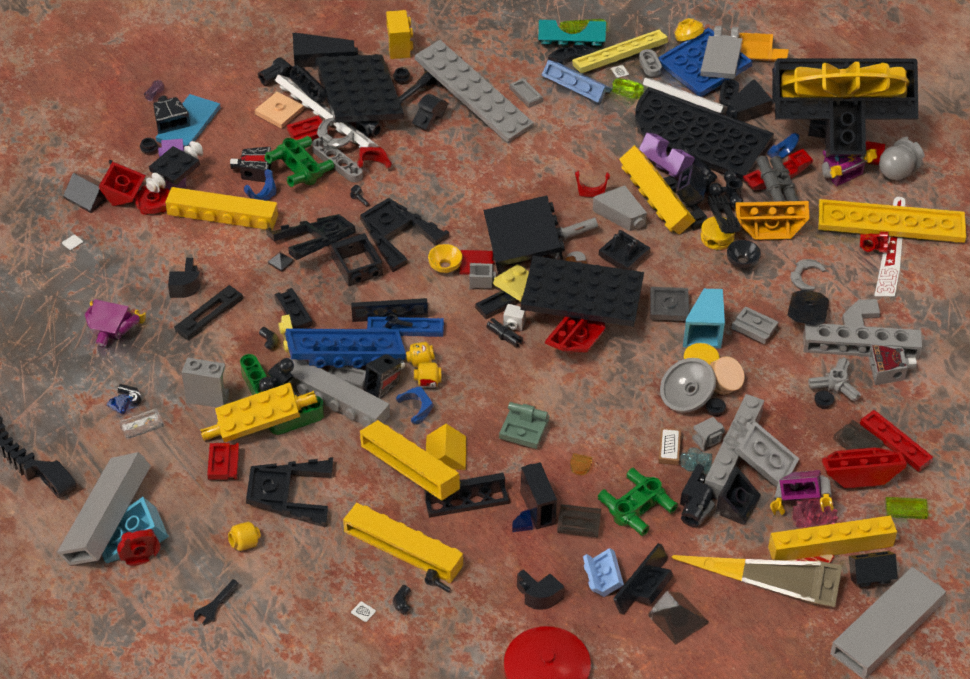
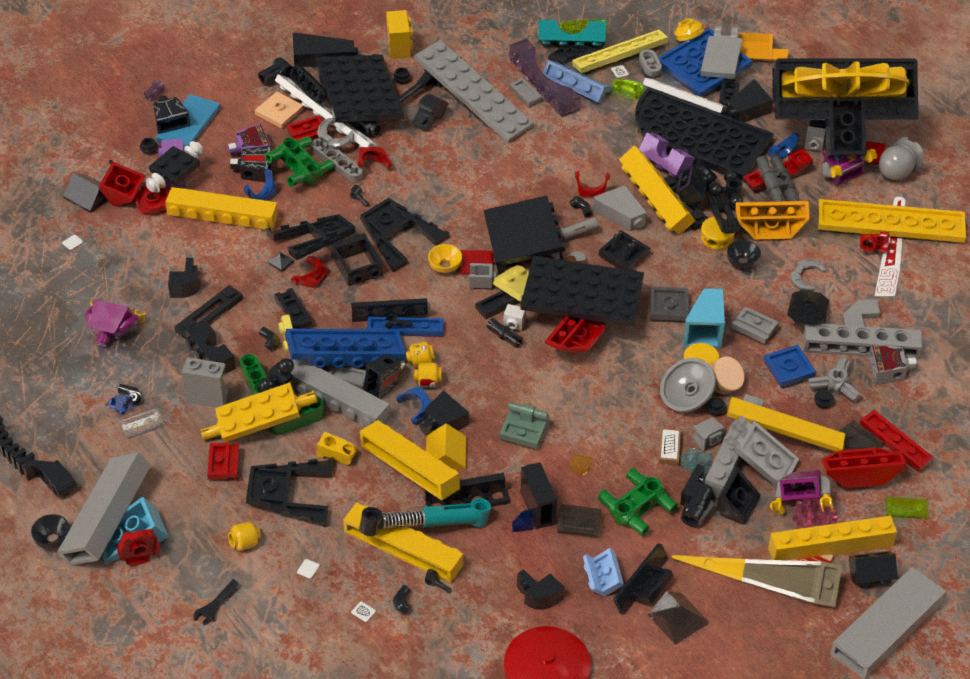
none -> black piece [31,514,70,549]
none -> black arch [185,320,236,375]
none -> torso [227,123,271,155]
none -> red helmet [291,256,328,287]
none -> white sticker [297,559,320,579]
none -> yellow leg [316,432,357,465]
none -> piece [359,498,491,536]
none -> black torso [420,391,469,435]
none -> clear purple arch [508,39,580,117]
none -> black arm [570,196,593,218]
none -> yellow tile [727,397,845,451]
none -> blue plate [763,345,816,387]
none -> white plate [804,127,825,151]

